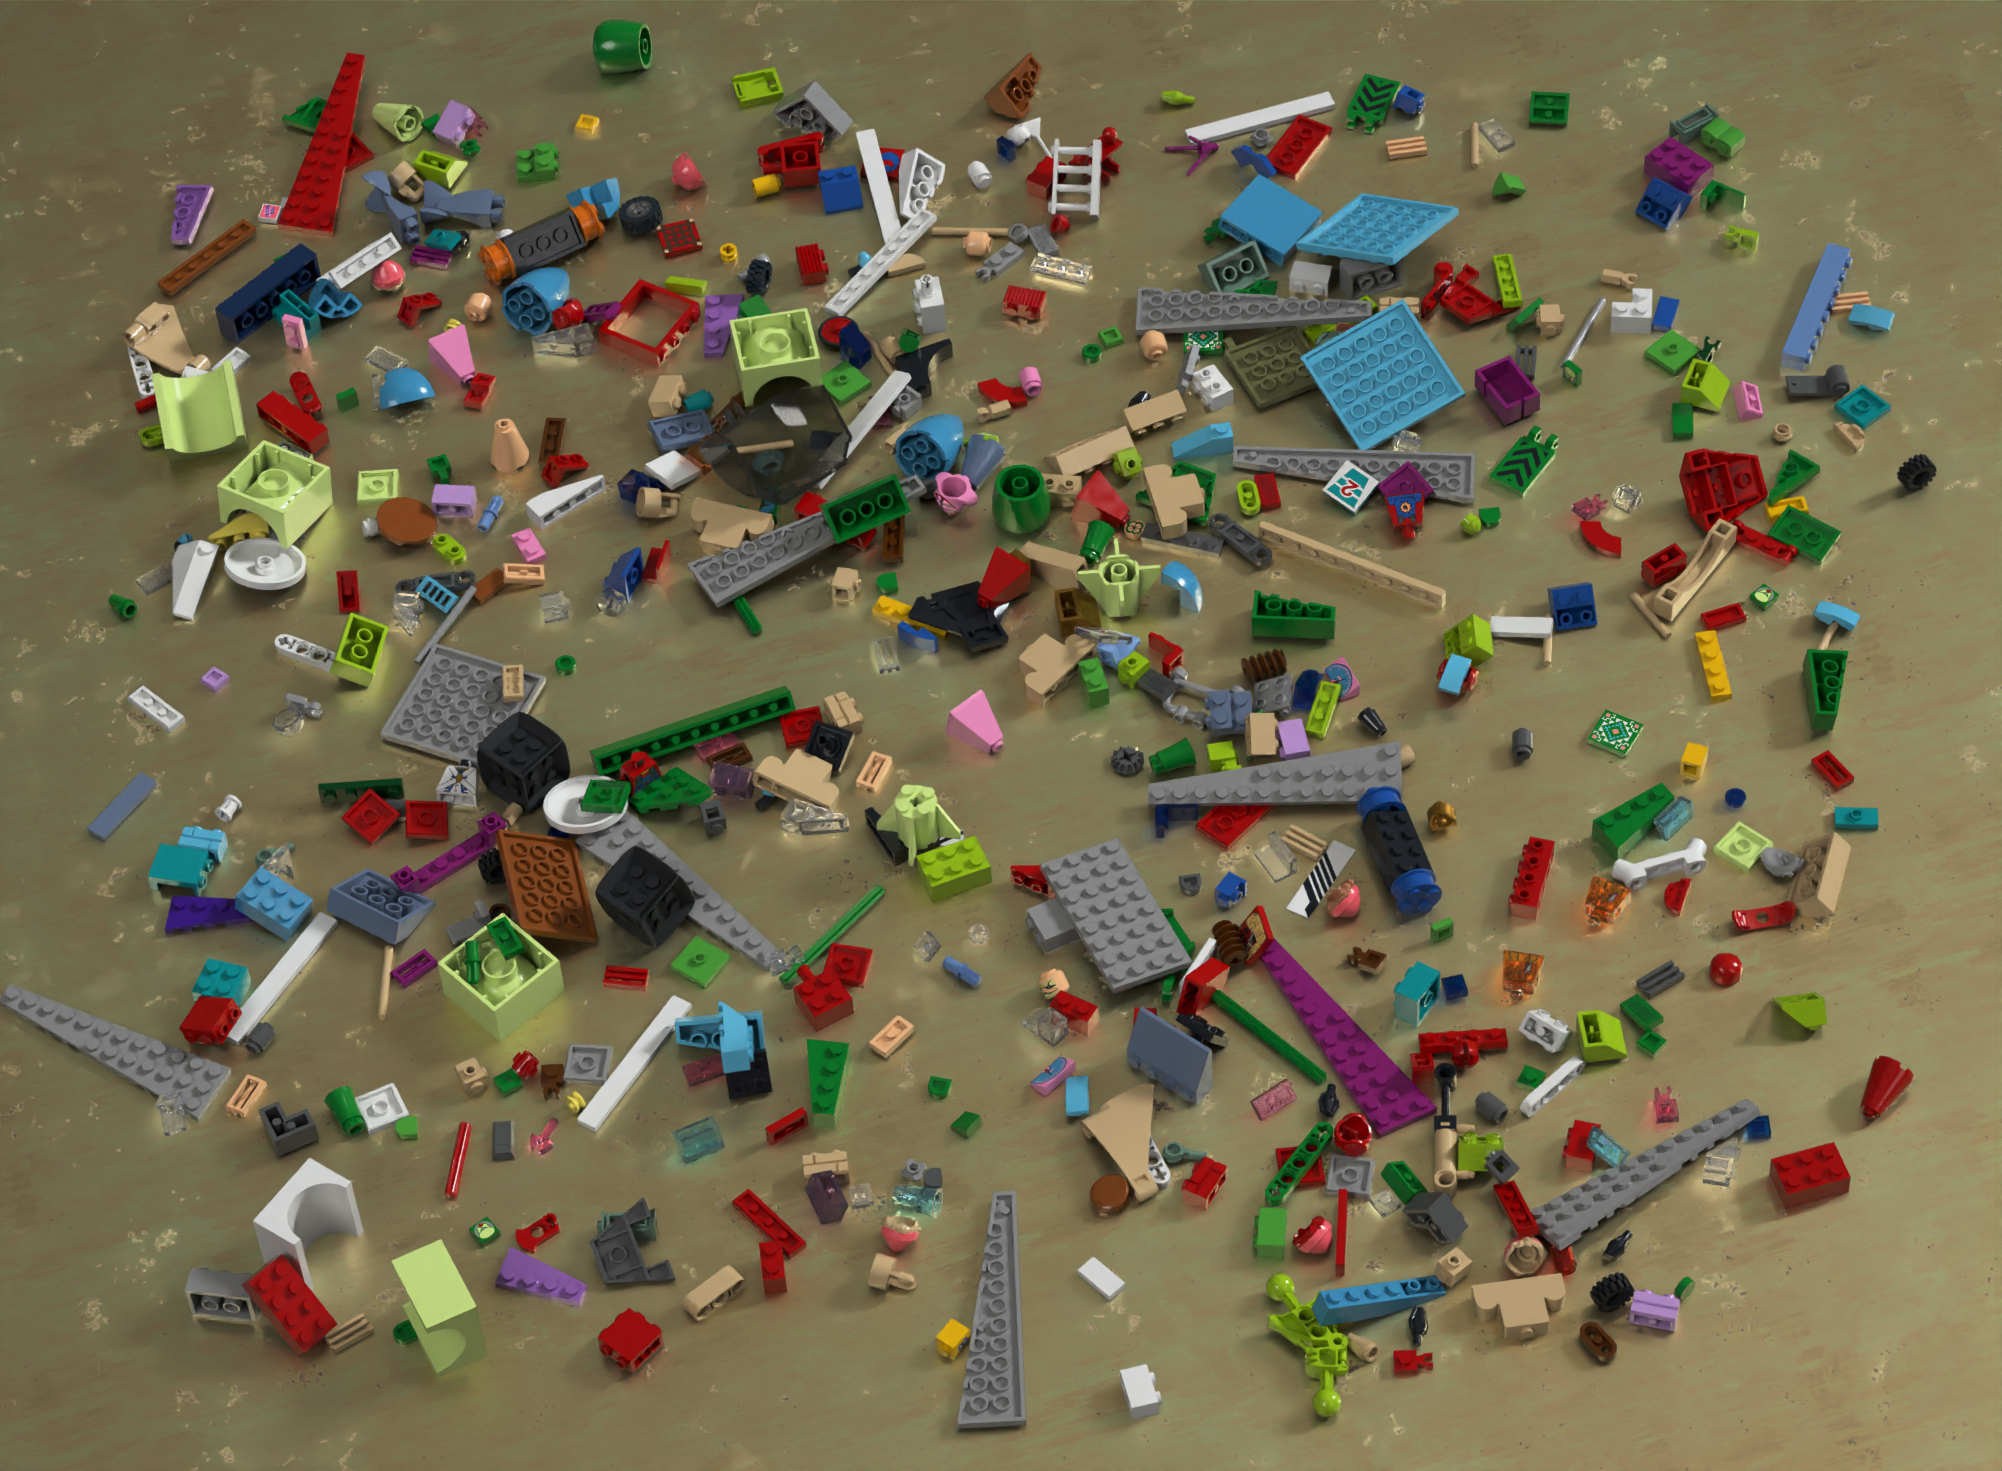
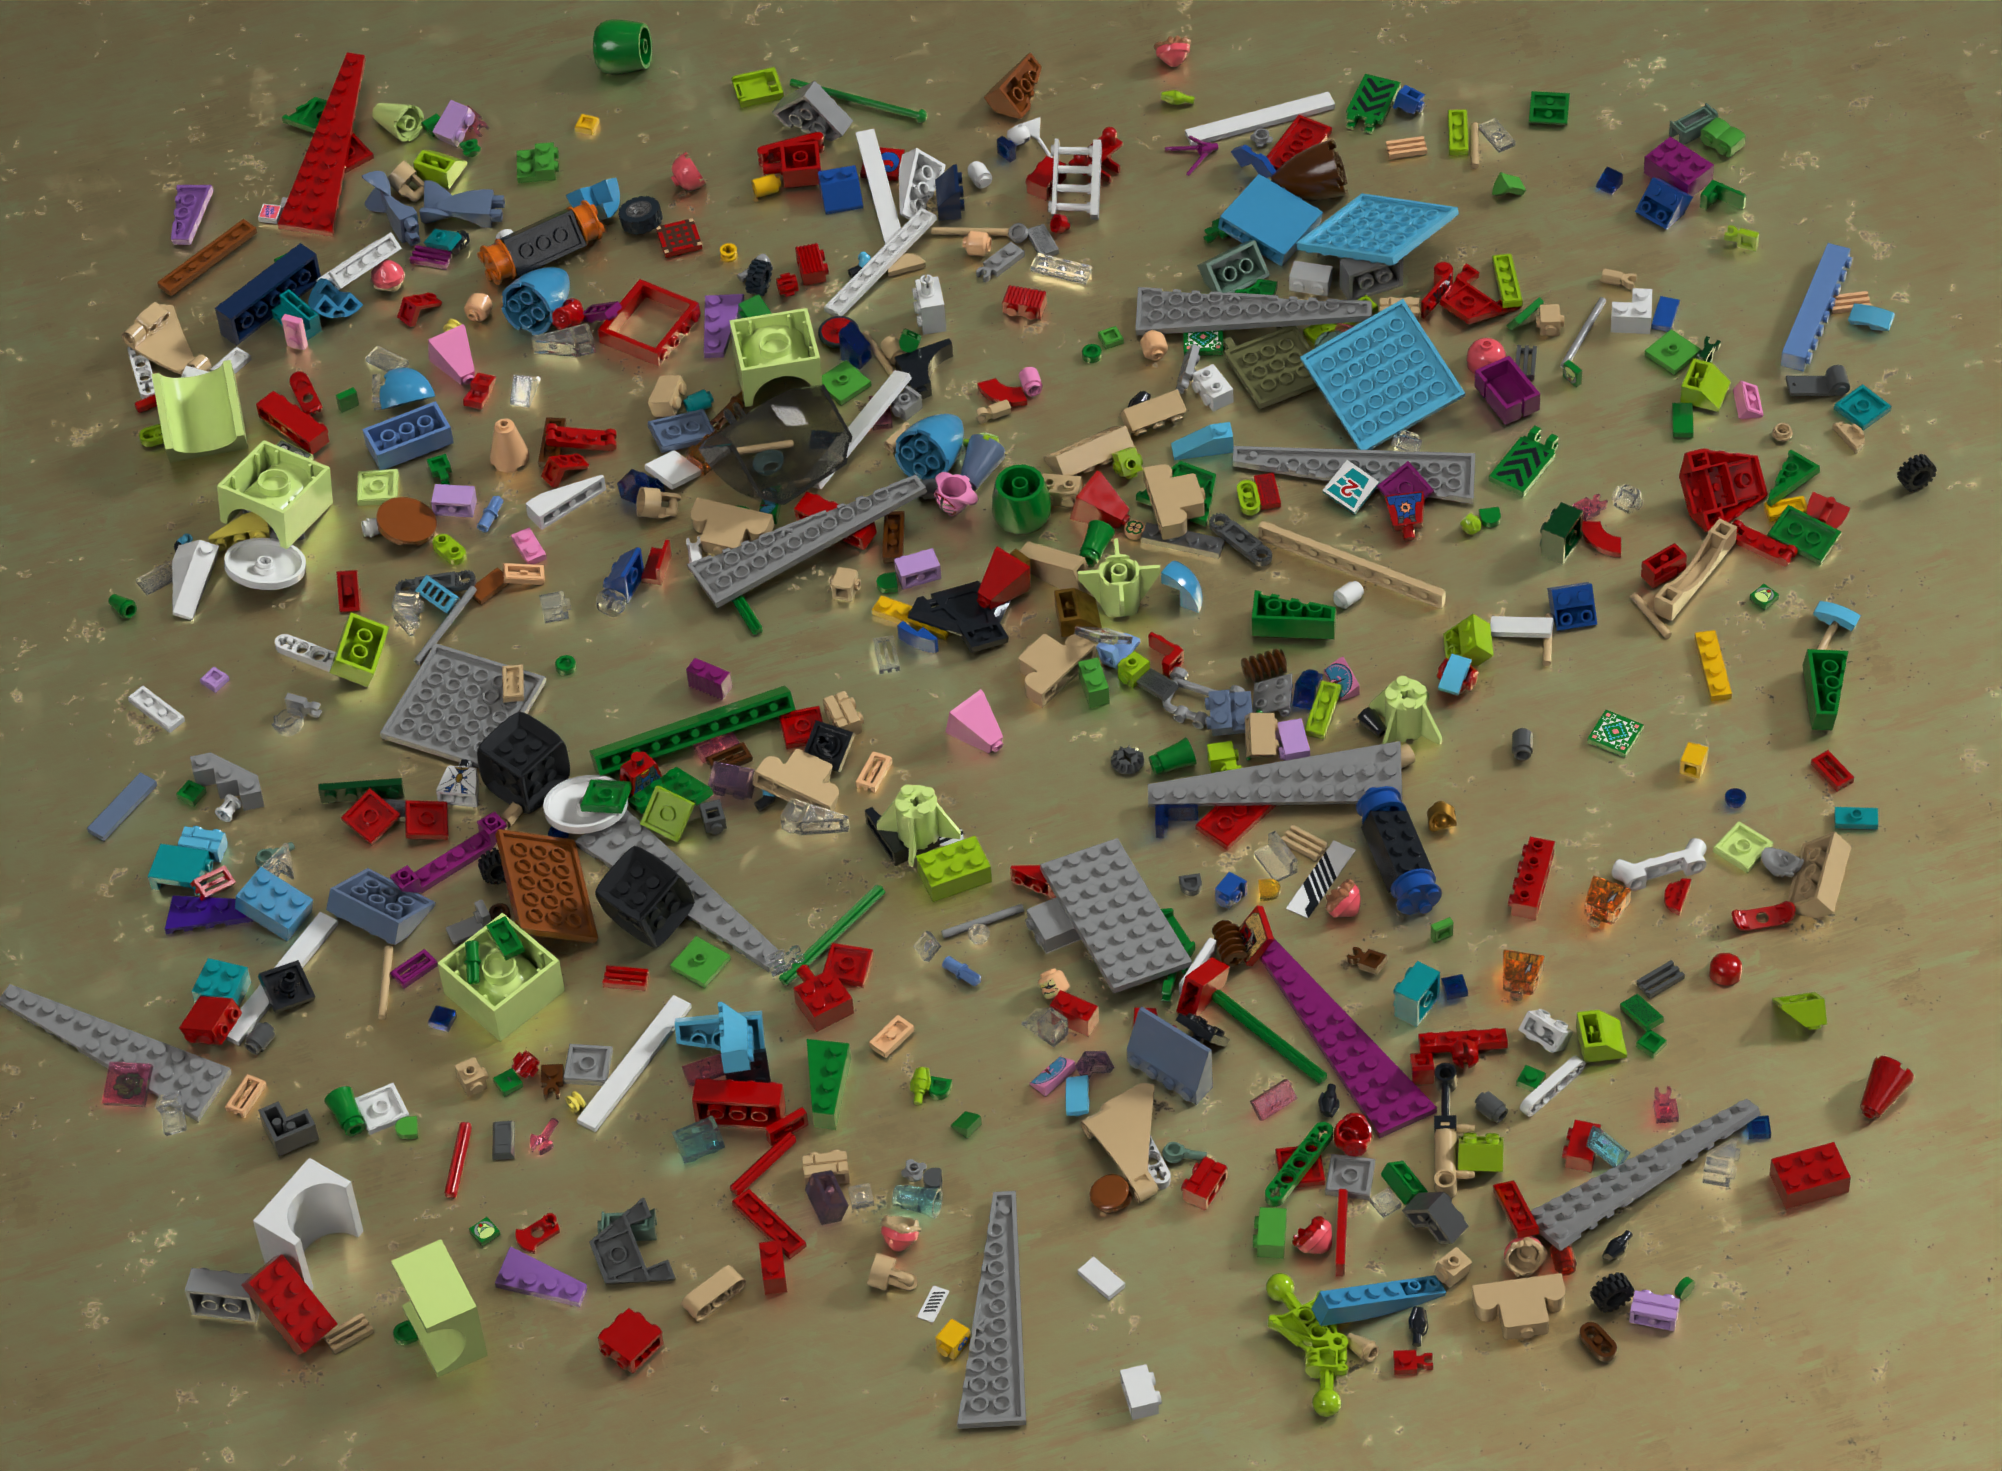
lime slope [664,276,708,297] -> none
green slope [818,473,912,544] -> none
dark grey brick [1484,1149,1520,1187] -> none
green wedge [1592,782,1675,861] -> none
clear light blue slope [1654,796,1694,841] -> none
red tile [1700,603,1747,631] -> none
none -> clear pink tile [102,1062,153,1107]
none -> green tile [176,780,207,807]
none -> light grey brick [190,752,264,811]
none -> tile [190,865,236,901]
none -> black plate [258,960,315,1013]
none -> medium blue brick [362,401,454,470]
none -> clear blue plate [428,1005,457,1032]
none -> clear slope [510,373,541,408]
none -> red plate [545,423,617,451]
none -> lime plate [640,786,695,842]
none -> white bar [686,536,703,563]
none -> magenta brick [686,658,733,700]
none -> red brick [692,1078,786,1129]
none -> red axle [730,1132,796,1196]
none -> red gear [776,273,799,297]
none -> green bar [790,79,927,123]
none -> lavender brick [894,548,941,589]
none -> lime piece [910,1067,931,1105]
none -> white sticker [917,1286,949,1322]
none -> dark blue slope [935,164,965,221]
none -> light grey piece [941,904,1024,939]
none -> bracket [1076,1051,1114,1079]
none -> coral hair [1154,36,1191,67]
none -> clear yellow tile [1258,879,1281,901]
none -> reddish brown cylinder [1271,139,1349,201]
none -> white brick [1333,581,1364,609]
none -> yellowish green brick [1369,676,1442,745]
none -> lime tile [1448,110,1469,156]
none -> coral cylinder [1466,338,1506,374]
none -> dark green brick [1539,502,1583,565]
none -> clear blue slope [1596,167,1623,195]
none -> red shield [1806,492,1850,529]

